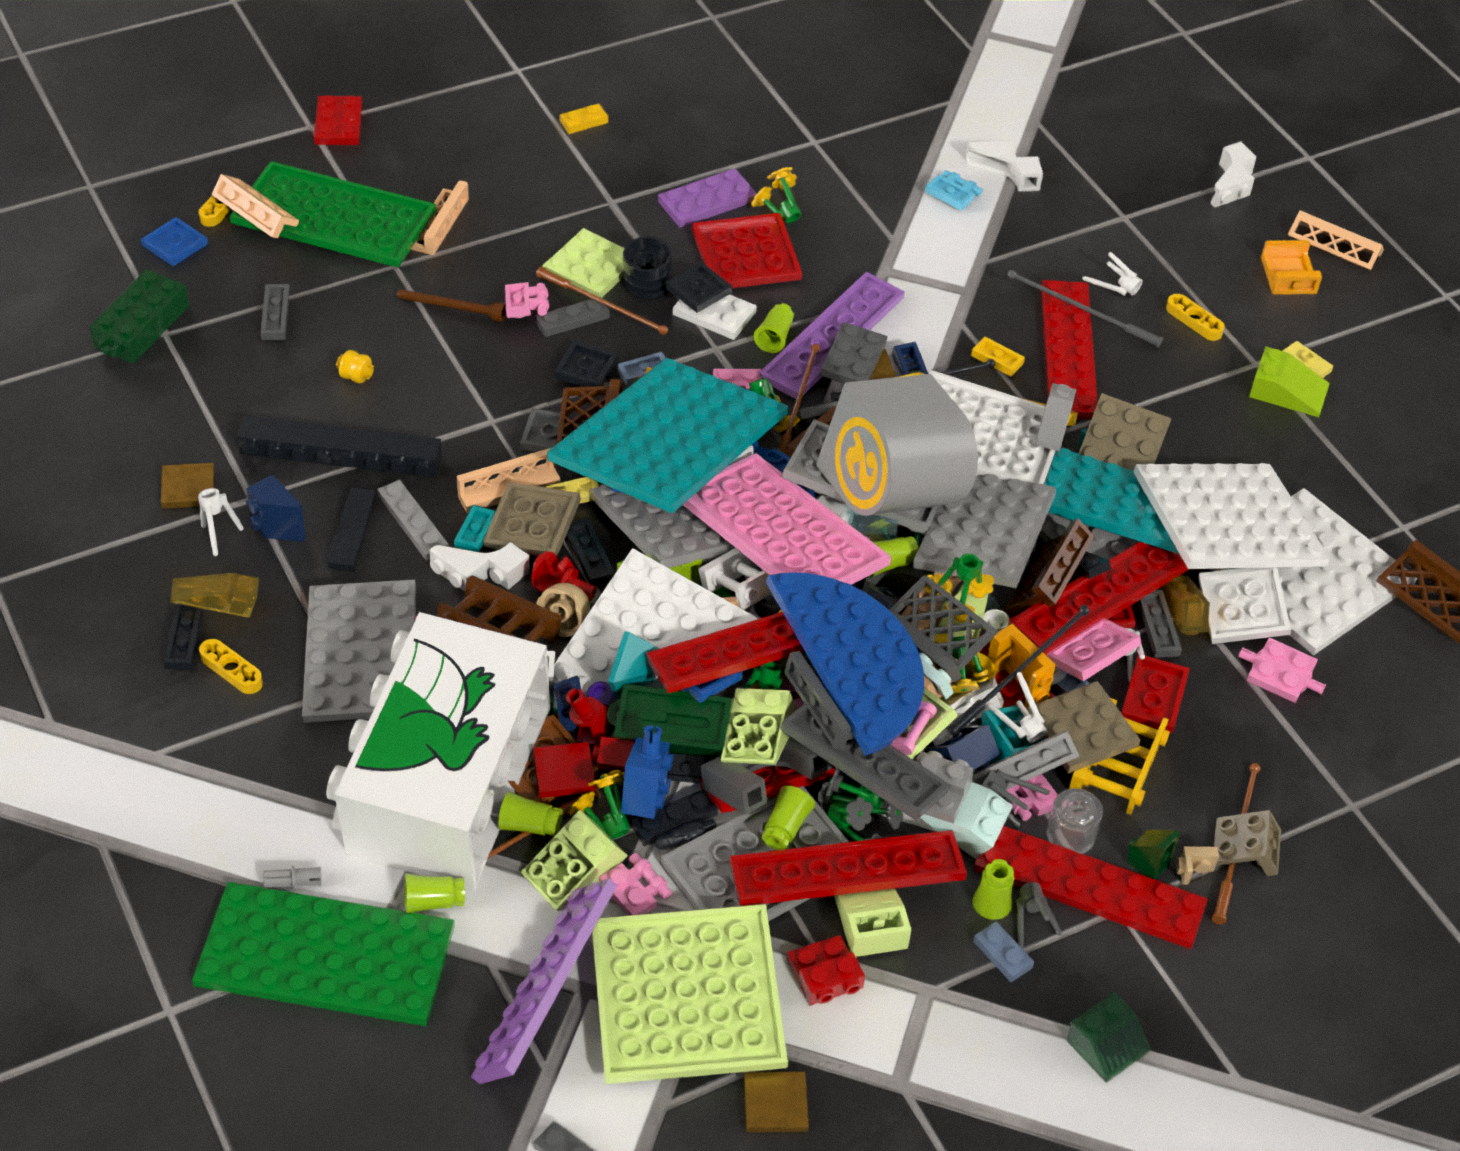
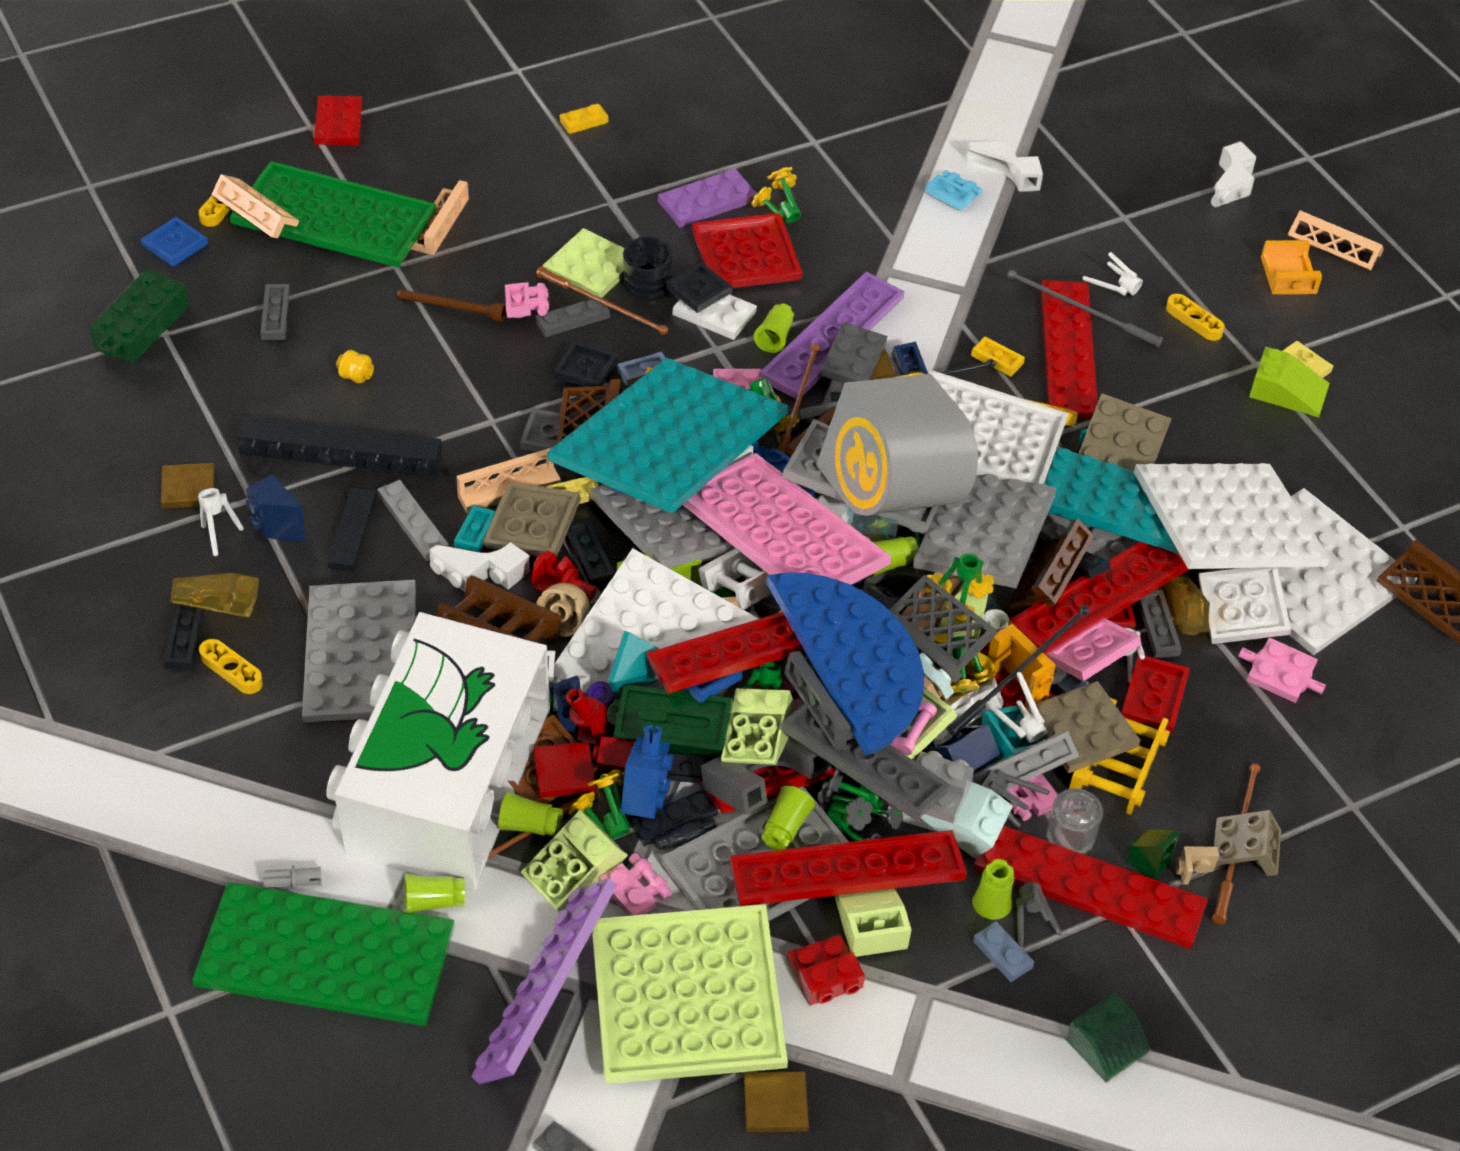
light grey slope [1035,383,1076,451] -> none

